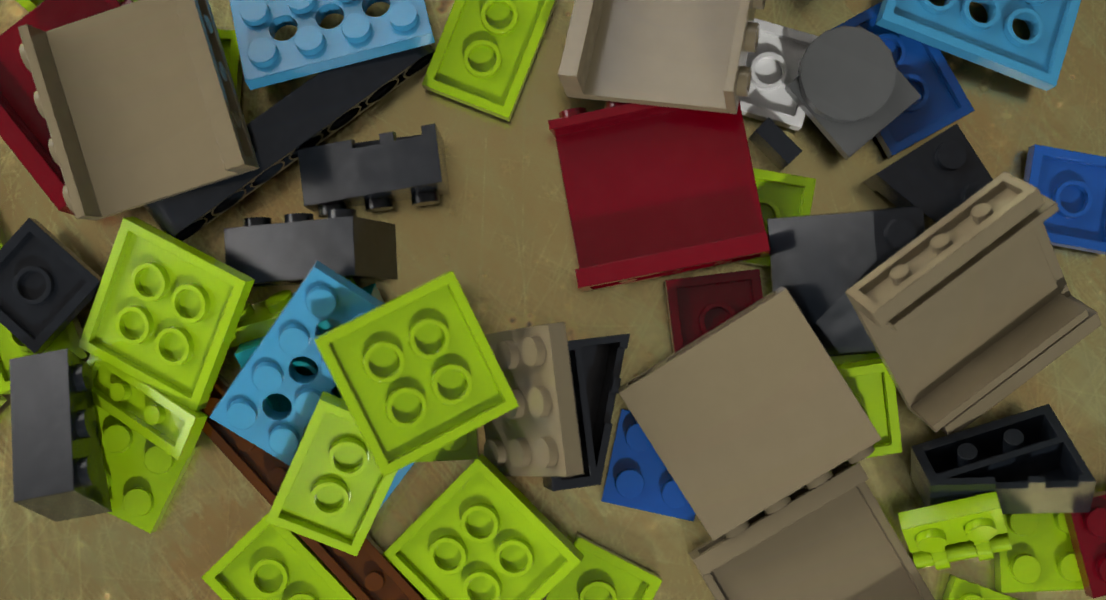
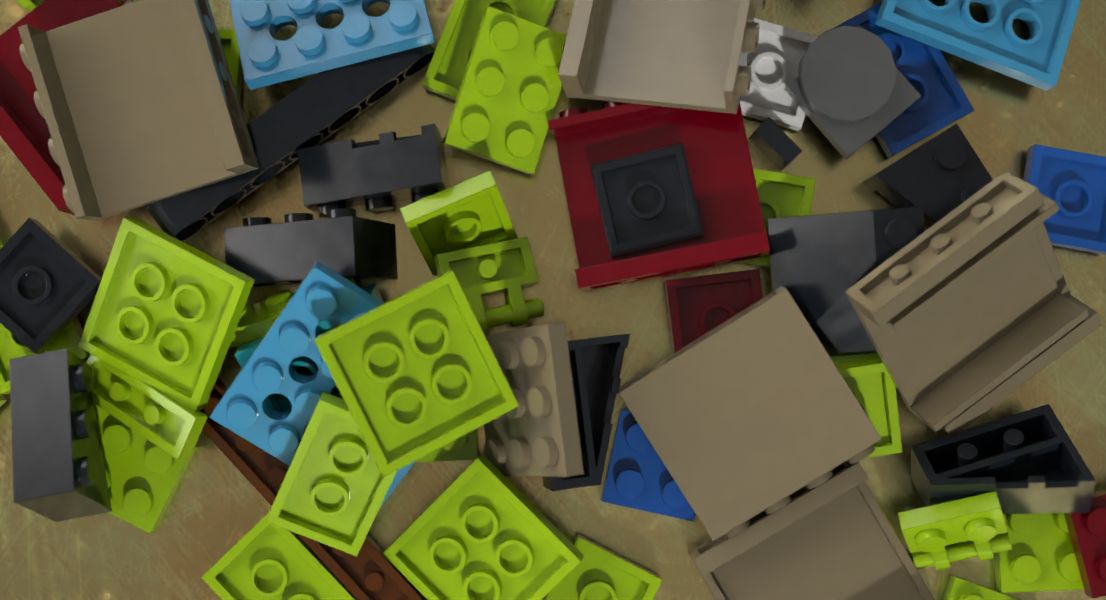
none -> lime plate [400,171,518,275]
none -> lime plate [434,237,544,334]
none -> lime plate [442,6,567,174]
none -> black tile [590,143,705,258]

